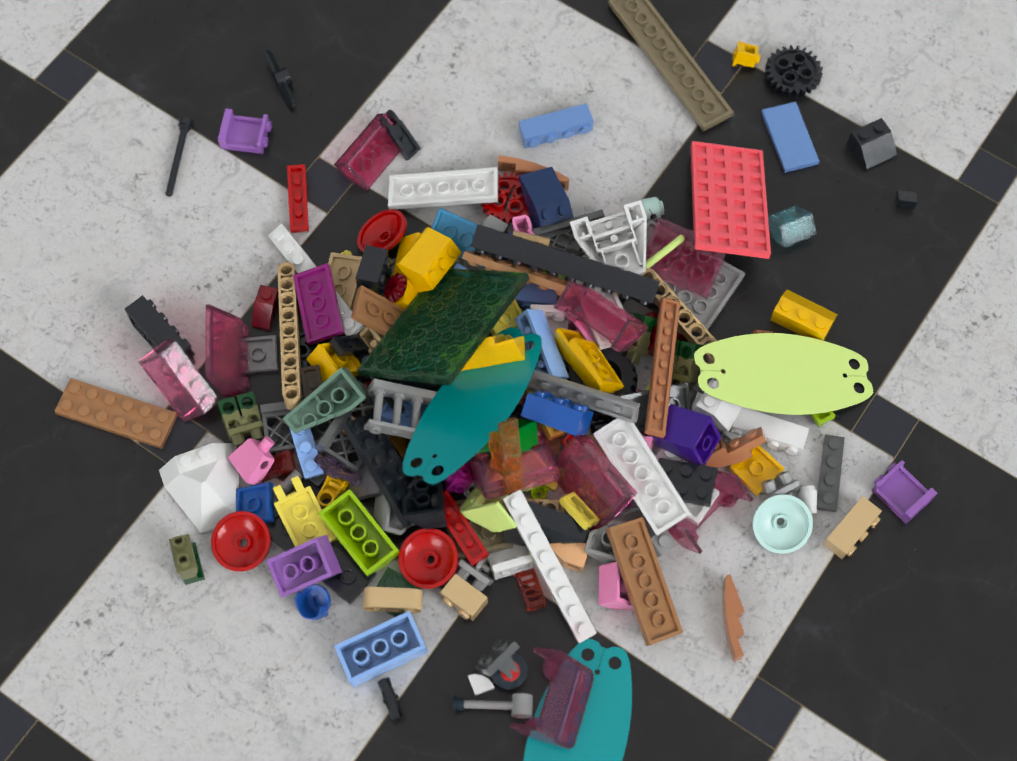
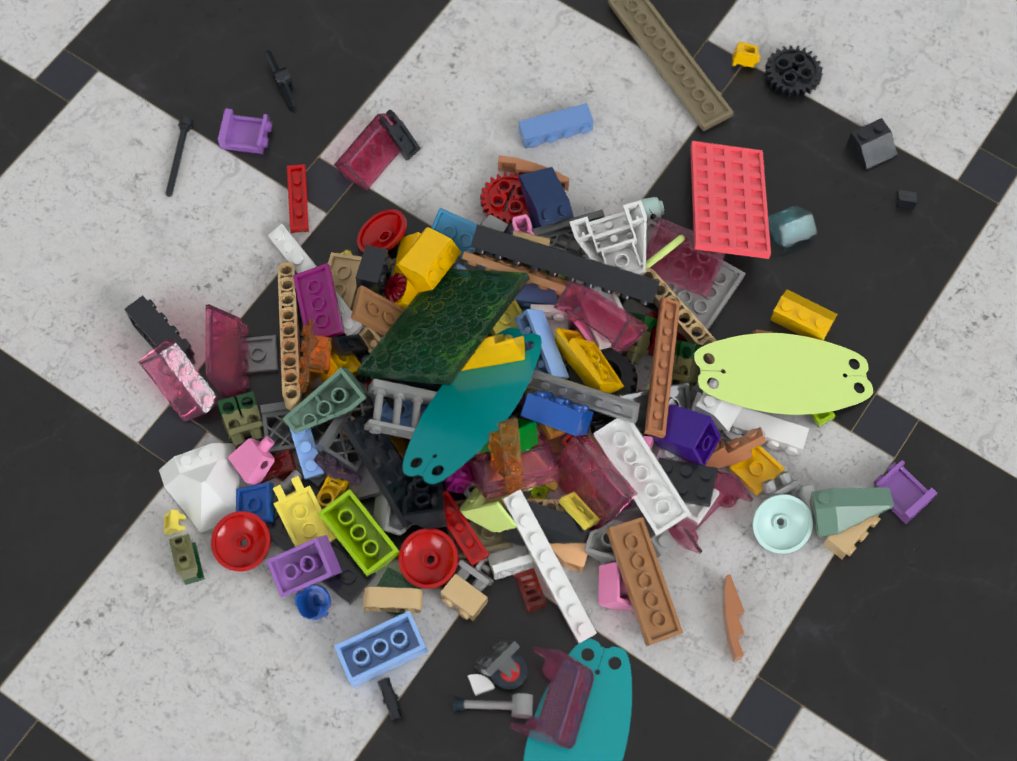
medium nougat plate [54,378,178,449] -> none
dark red slope [251,285,279,331] -> none
white plate [388,167,498,210] -> none
medium blue tile [761,102,819,173] -> none
dark grey plate [817,434,845,513] -> none
none -> light yellow tile [163,509,186,535]
none -> clear orange bracket [298,319,332,393]
none -> sand green wedge [810,487,894,537]

